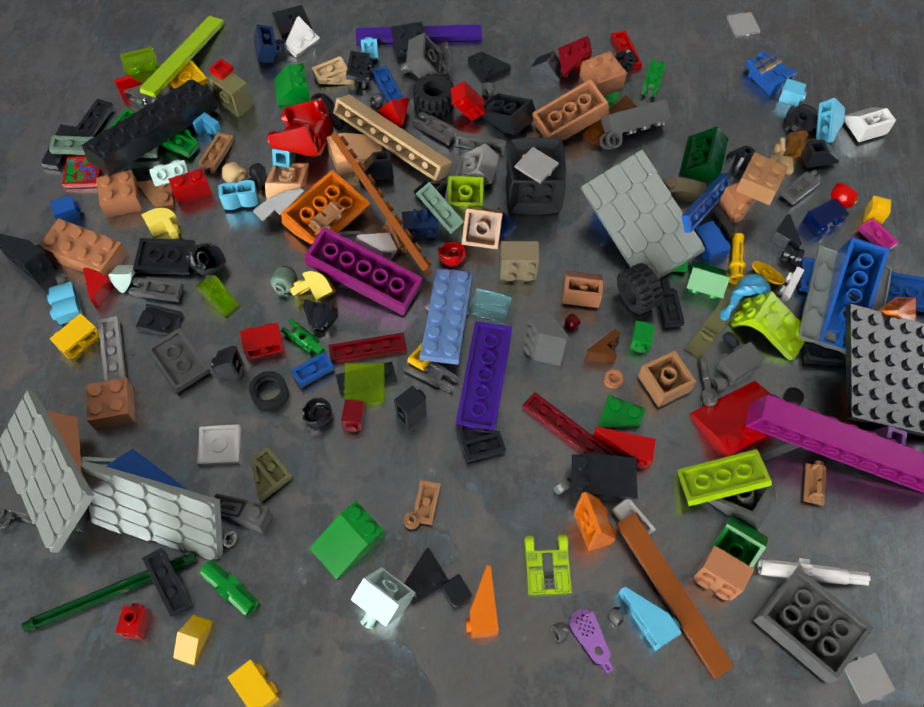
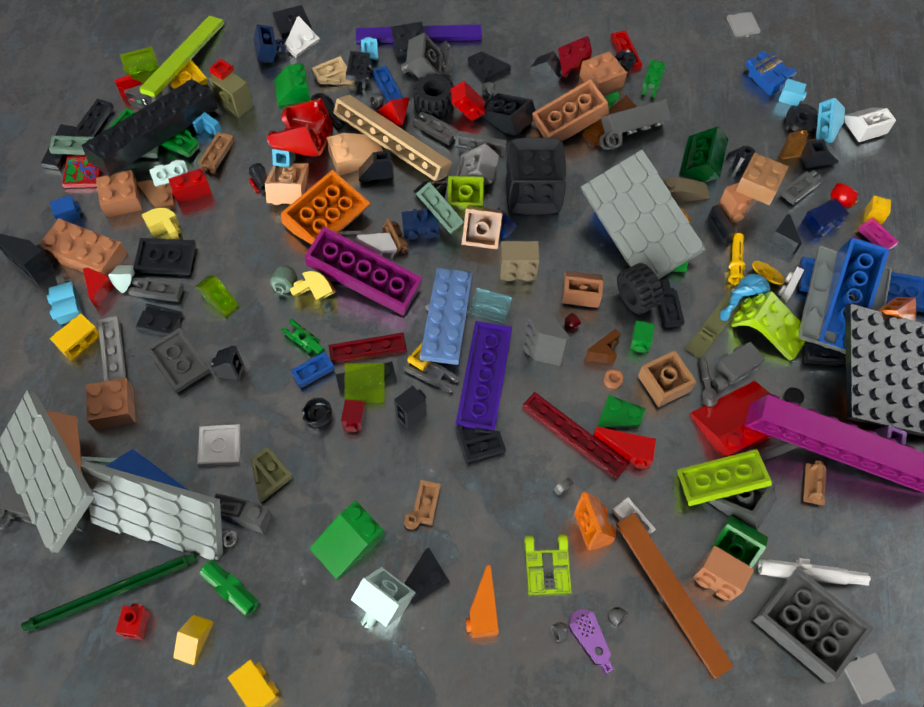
black plate [142,547,192,617] -> none
black hair [184,243,226,275] -> none
medium azure brick [218,180,259,210] -> none
tan head [222,161,248,183] -> none
red brick [240,323,285,360] -> none
black tyre [249,371,289,410] -> none
slope [253,186,309,221] -> none
black brick [303,299,338,331] -> none
medium nougat hinge [309,201,345,235] -> none
dark orange plate [330,132,433,276] -> none
red hair [438,241,466,267] -> none
black slope [441,574,472,607] -> none
light grey piece [515,147,559,184] -> none
black slope [572,454,638,501] -> none
medium azure slope [618,587,682,650] -> none
blue tile [681,173,730,233] -> none
slope [686,261,730,299] -> none
blue brick [694,221,731,265] -> none
black piece [722,332,740,349] -> none
tan bracket [769,138,793,175] -> none
black wheel [780,244,805,267] -> none

